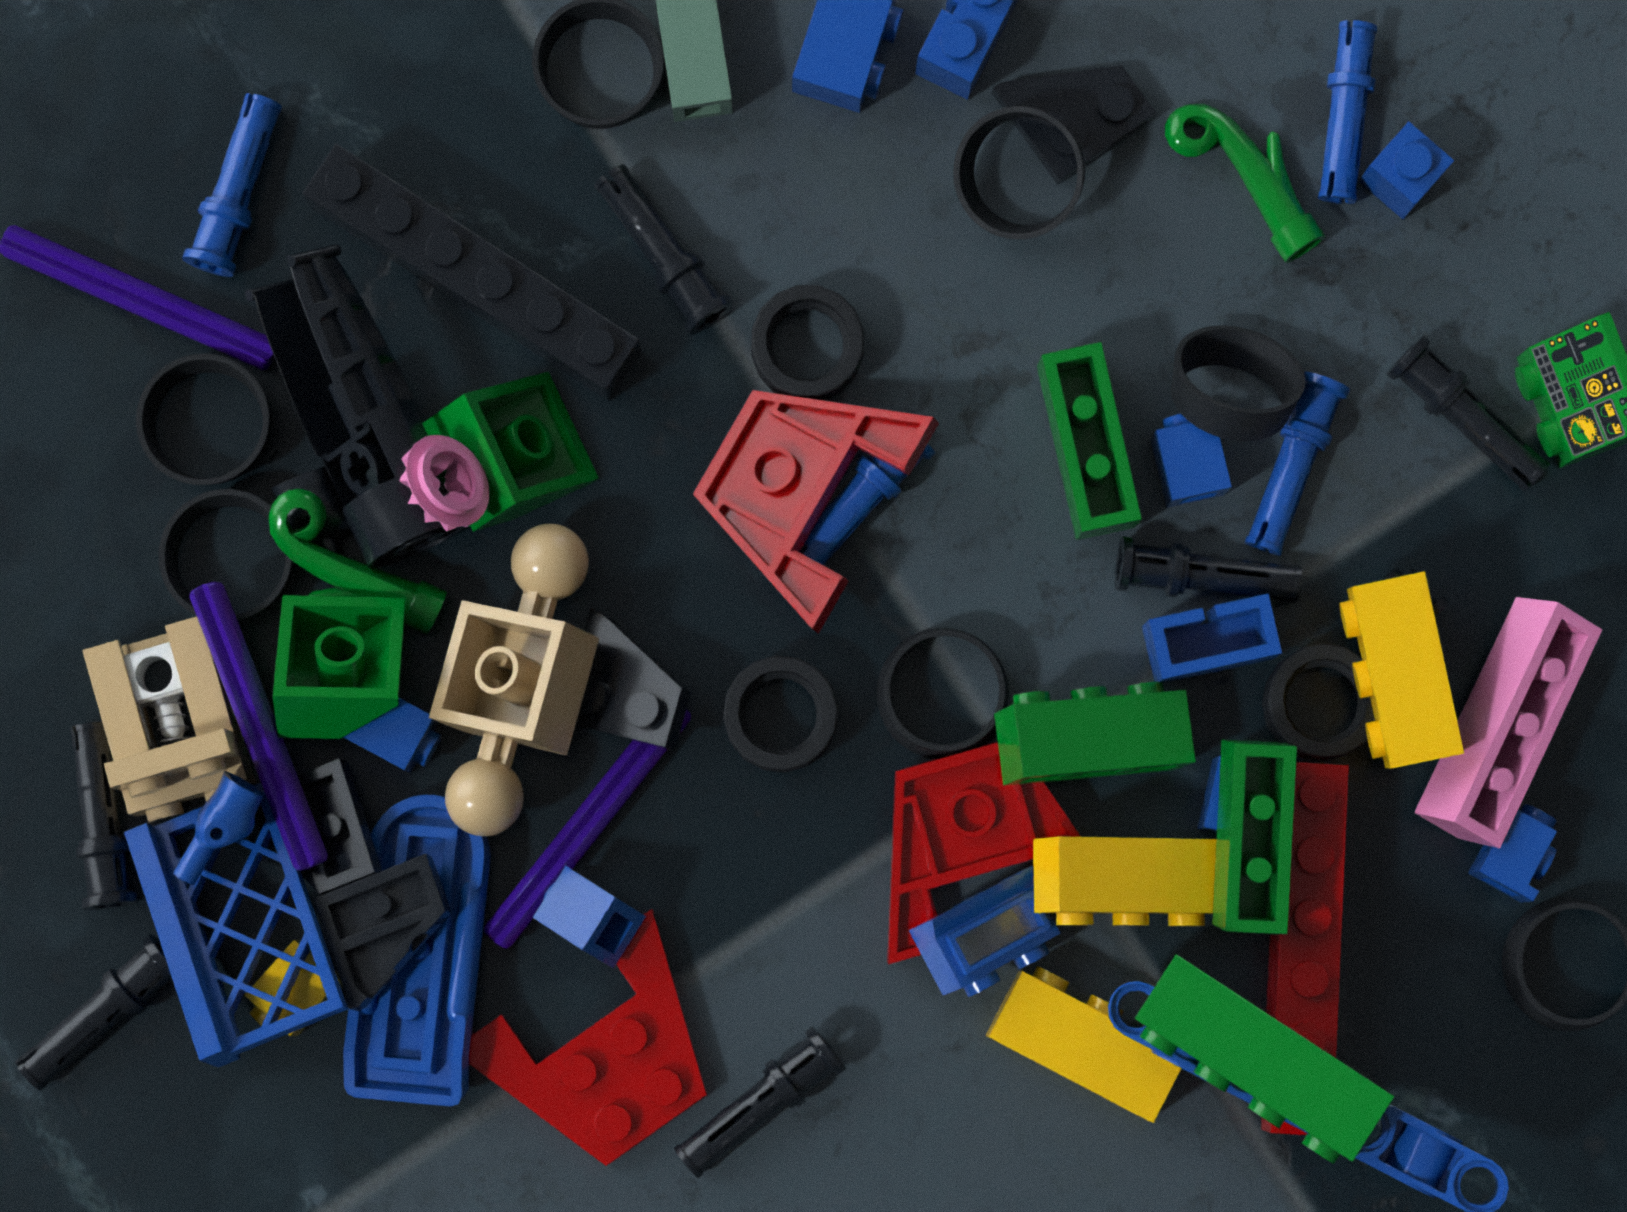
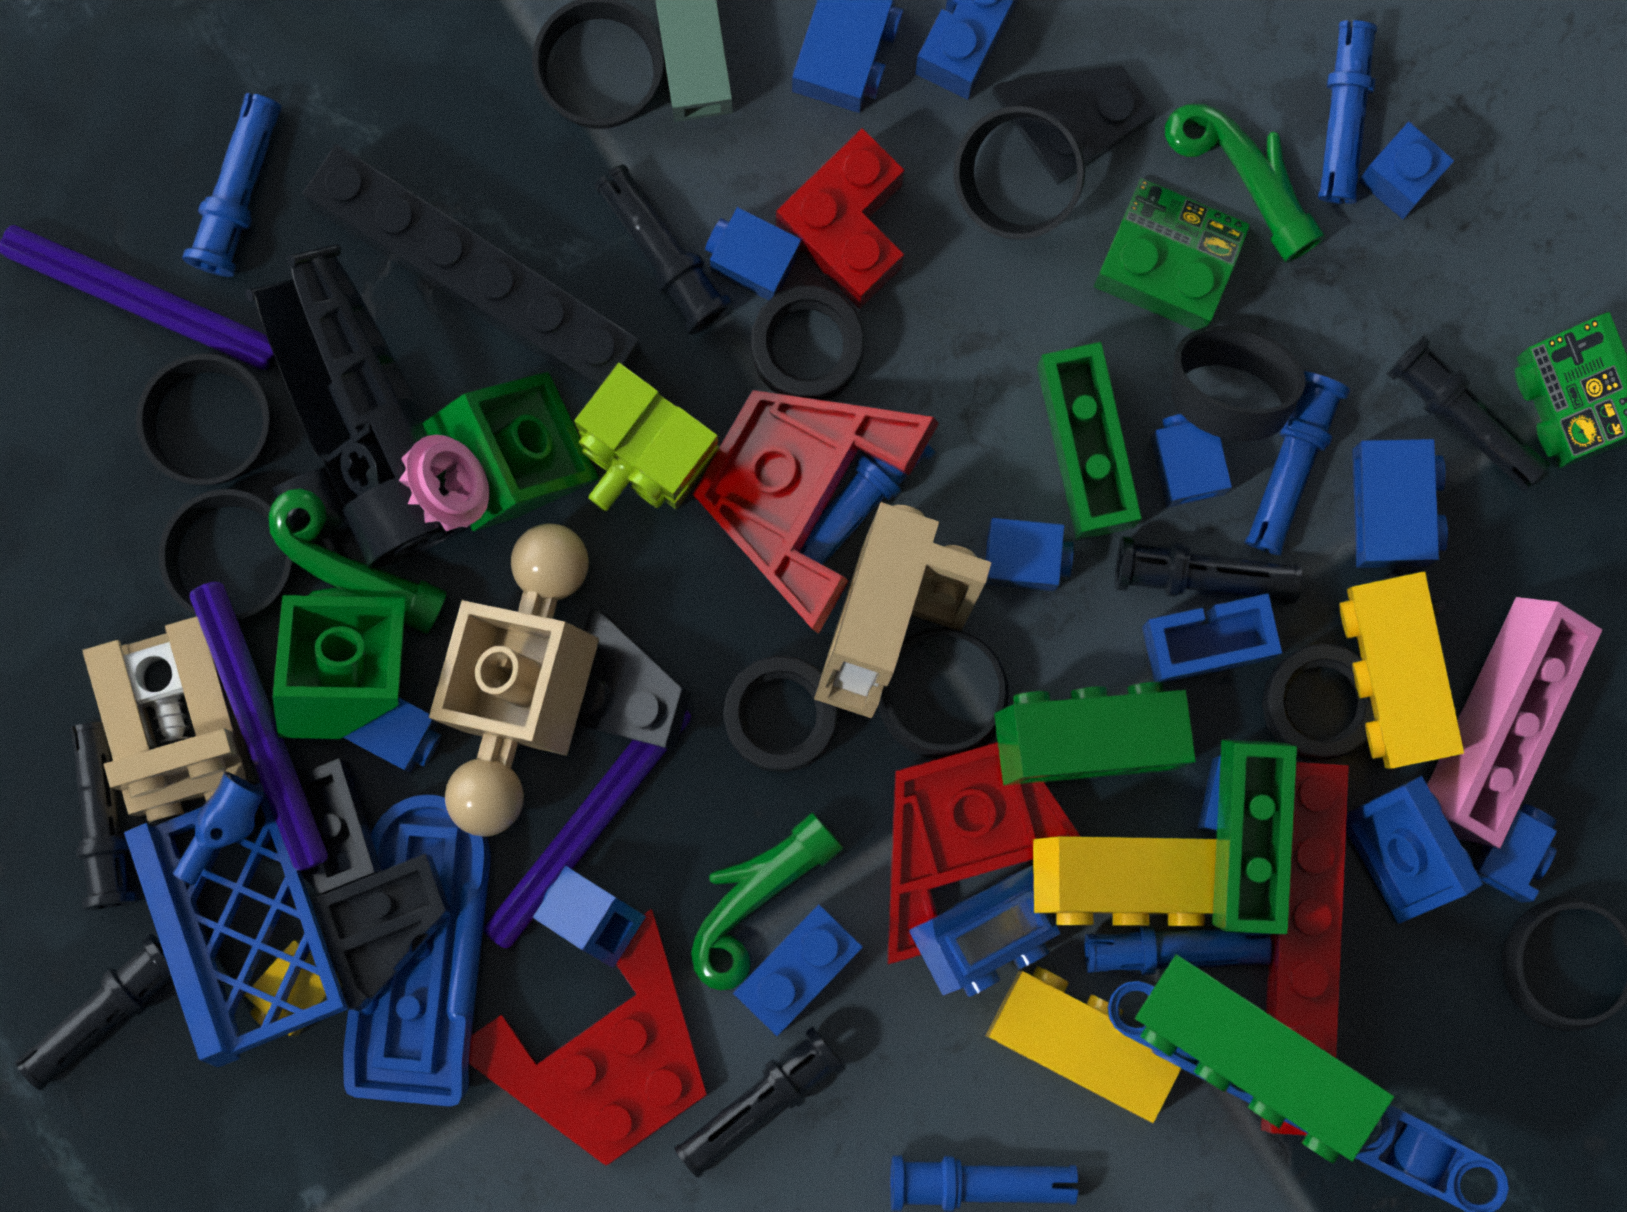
none -> lime brick [574,363,719,511]
none -> green plant [691,812,844,991]
none -> blue brick [705,207,802,301]
none -> blue brick [733,904,863,1036]
none -> red brick [776,128,904,309]
none -> tan brick [814,502,992,718]
none -> blue pin [890,1155,1078,1212]
none -> blue brick [985,518,1074,591]
none -> blue pin [1084,926,1272,975]
none -> green slope [1093,178,1250,331]
none -> blue plate [1346,776,1483,924]
none -> blue brick [1352,439,1448,568]

